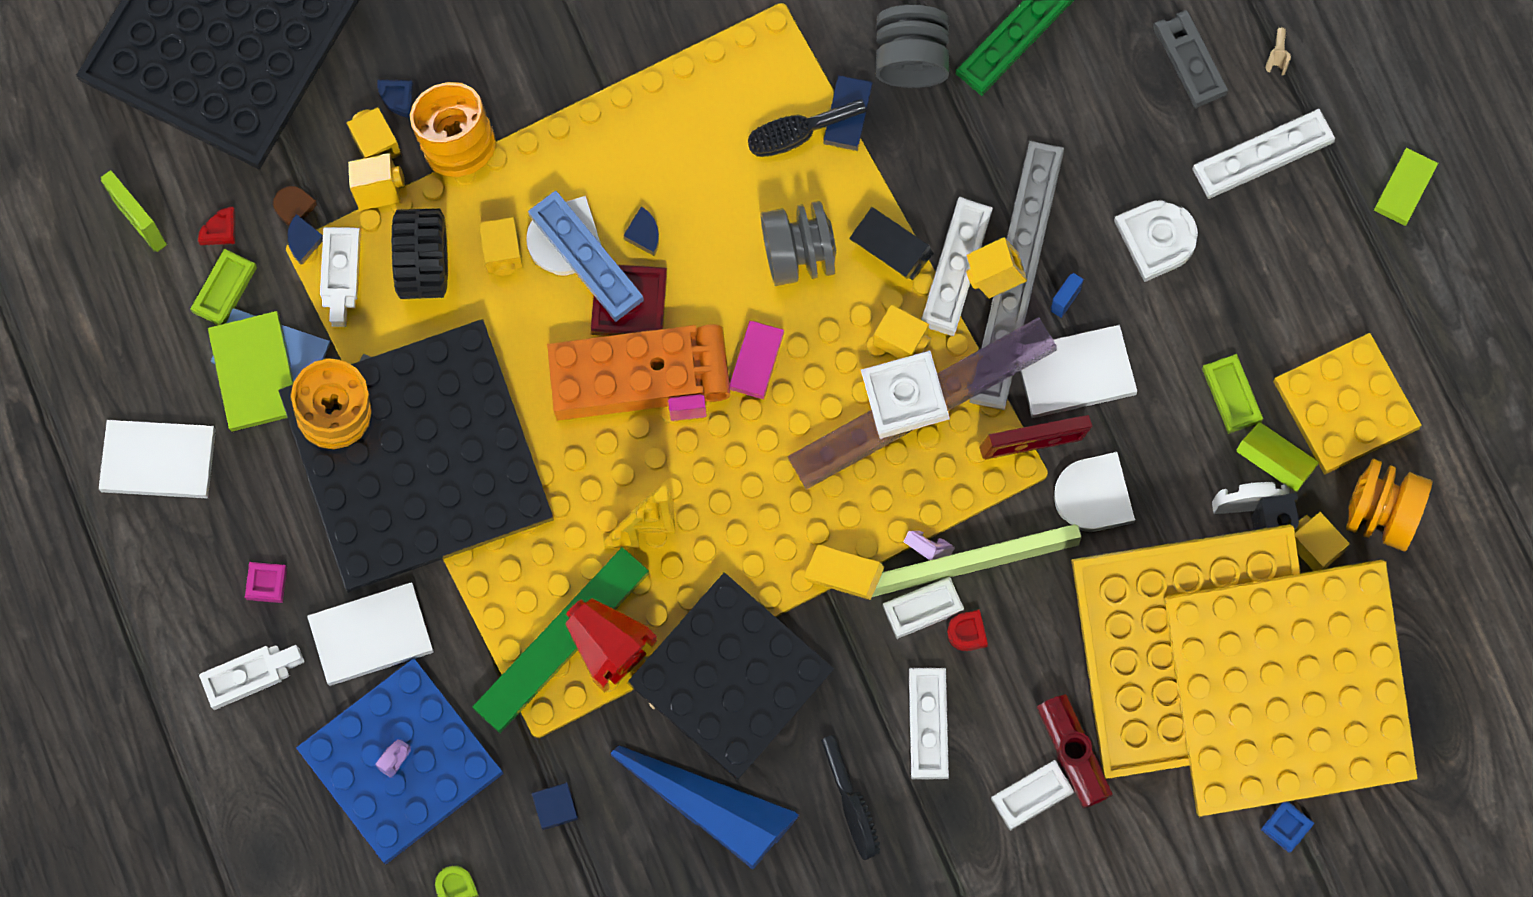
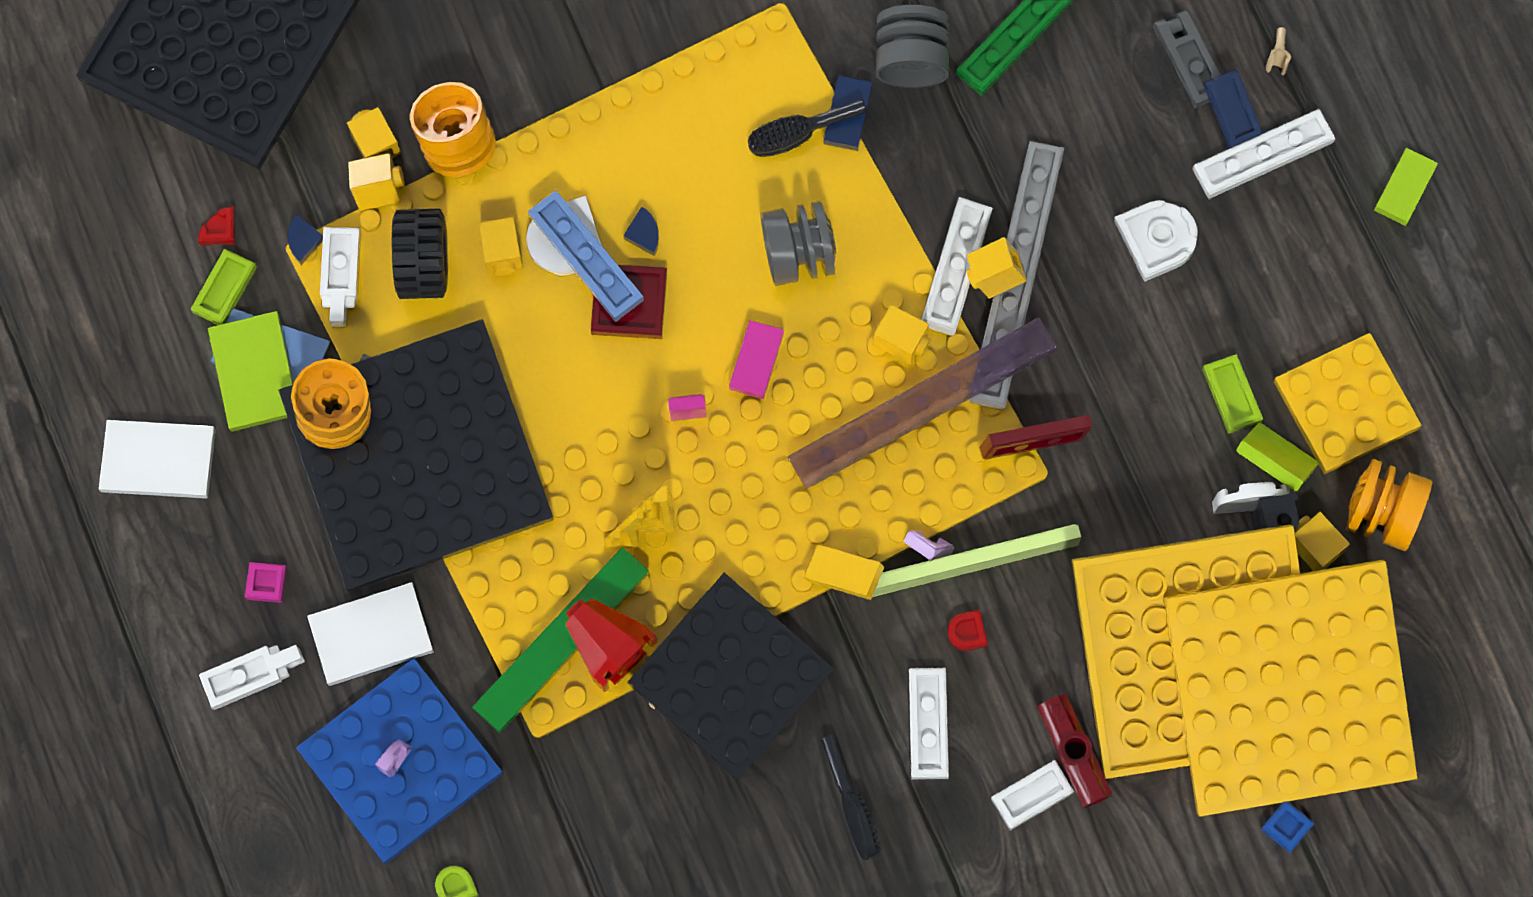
lime tile [101,170,167,252] -> none
reddish brown tile [273,186,317,226] -> none
dark blue tile [377,80,413,118] -> none
dark blue tile [532,783,578,830] -> none
orange hinge [547,324,731,421] -> none
blue wedge [611,746,799,870] -> none
black hinge [849,207,934,280] -> none
white tile [861,351,950,439] -> none
white tile [883,576,964,639] -> none
white tile [1017,325,1137,418] -> none
blue tile [1051,273,1084,318] -> none
white tile [1054,452,1135,532] -> none
none -> dark blue tile [1202,69,1263,148]

